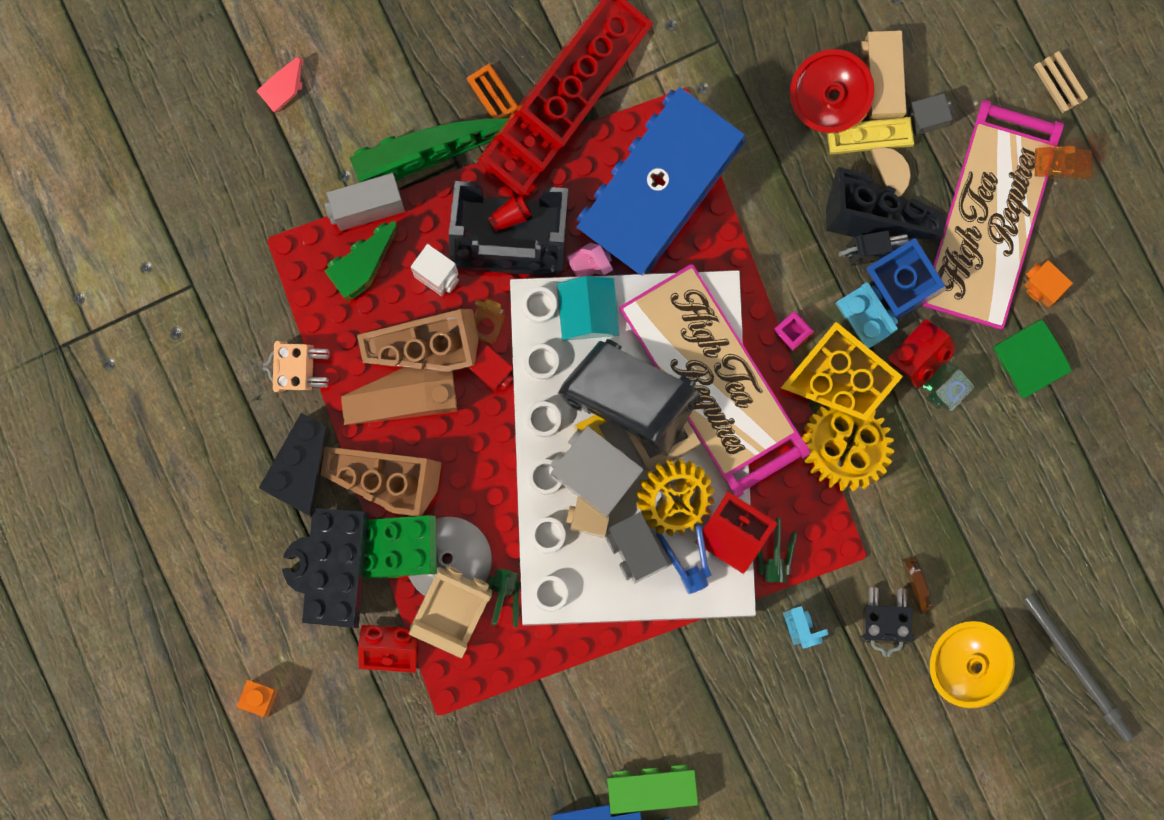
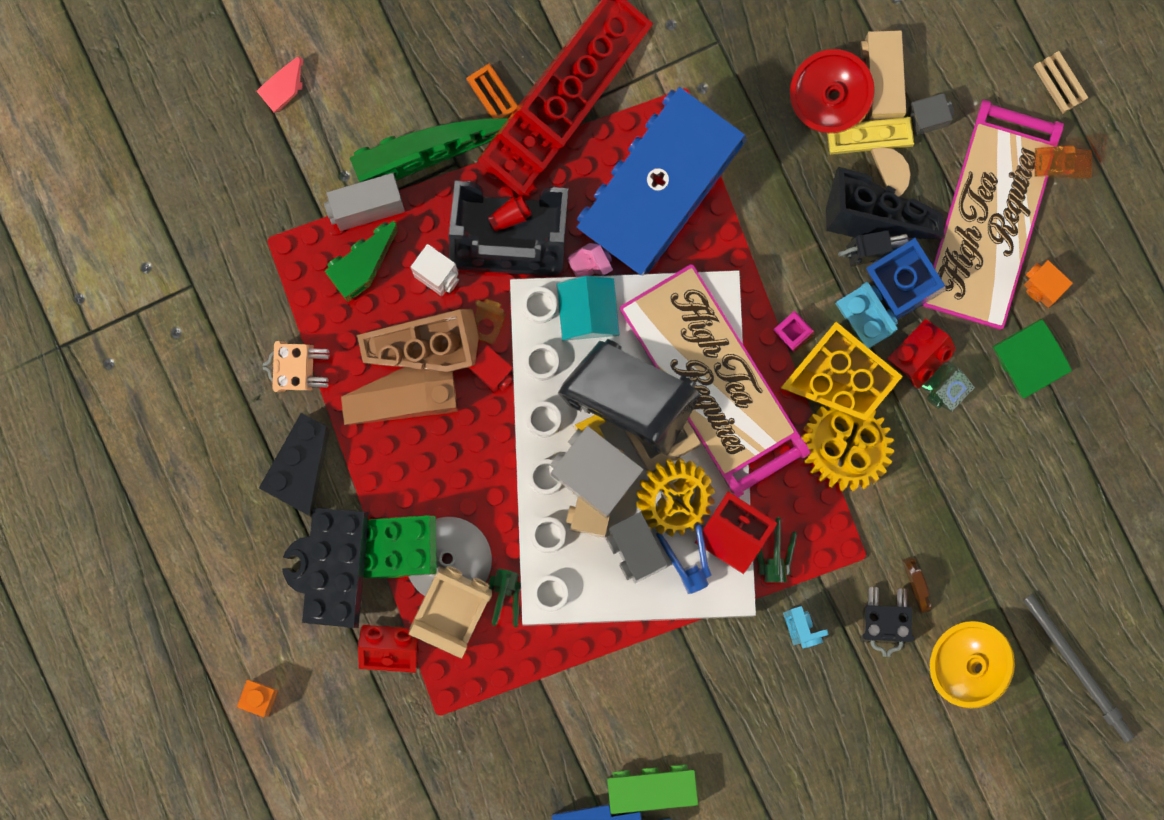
medium nougat wedge [320,447,442,516] -> none

